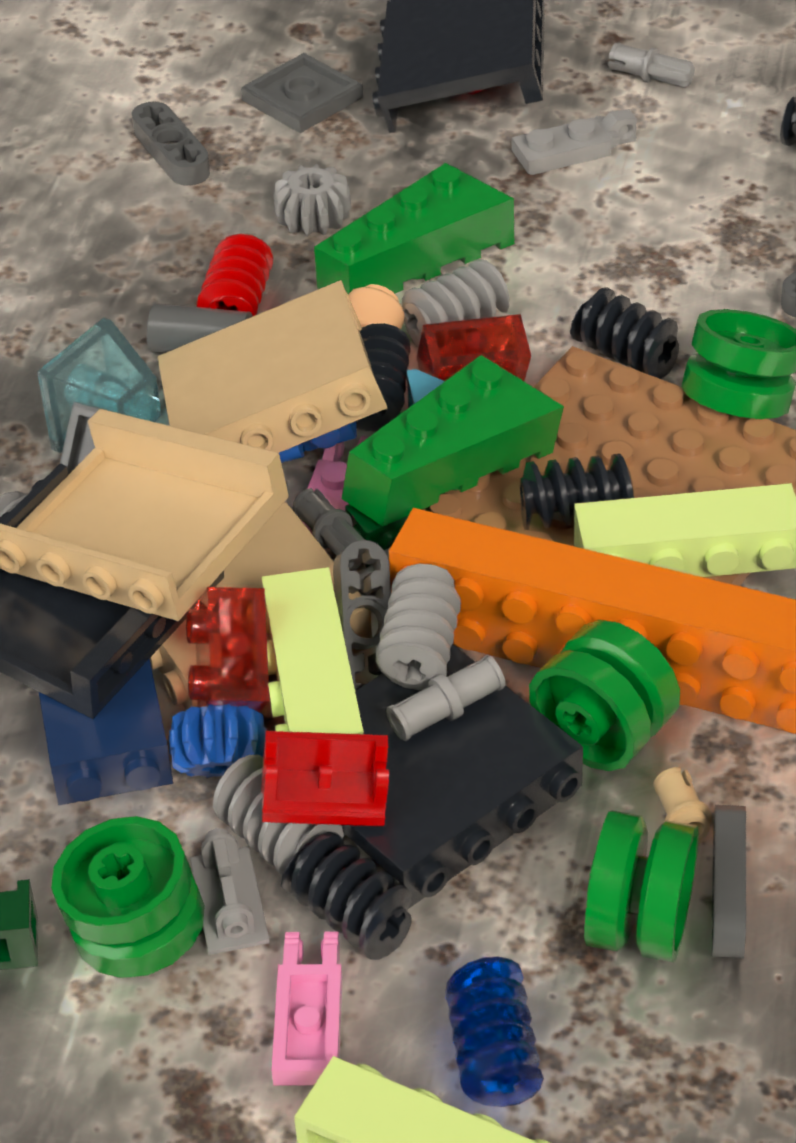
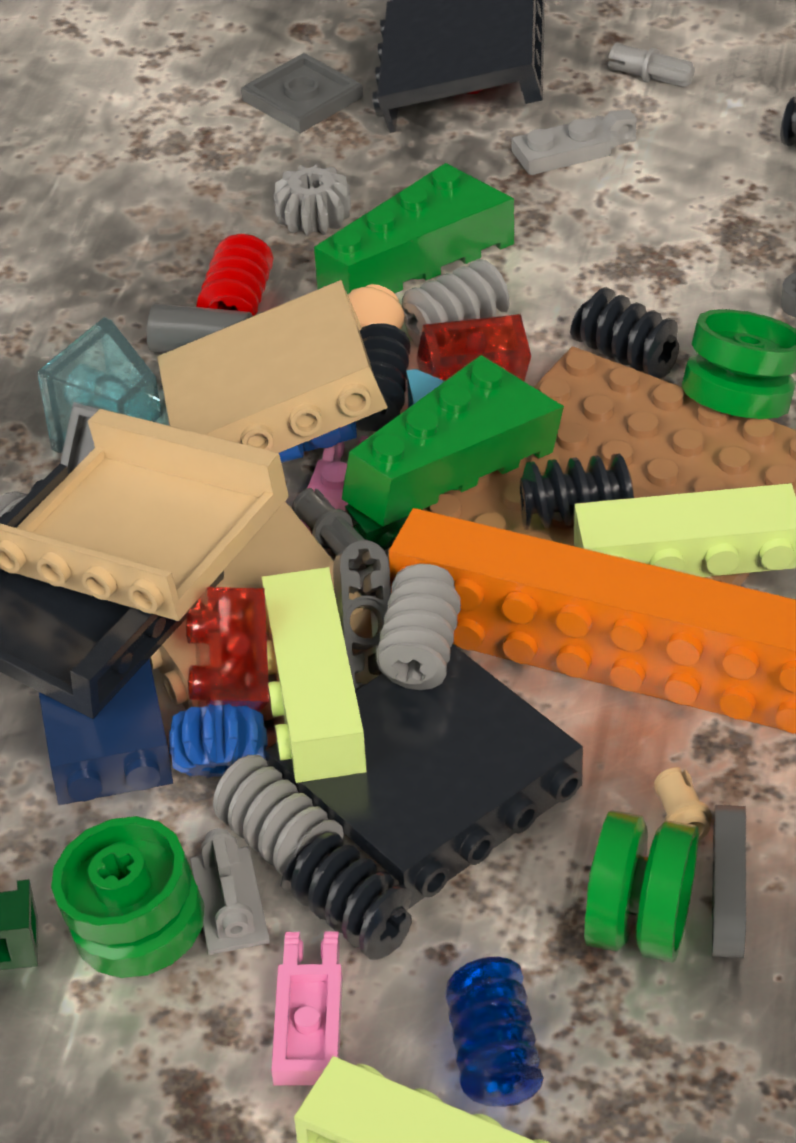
dark grey beam [132,102,210,186] -> none
red hinge [262,731,389,826] -> none
light grey pin [386,654,506,741] -> none
green wheel [529,620,680,772] -> none

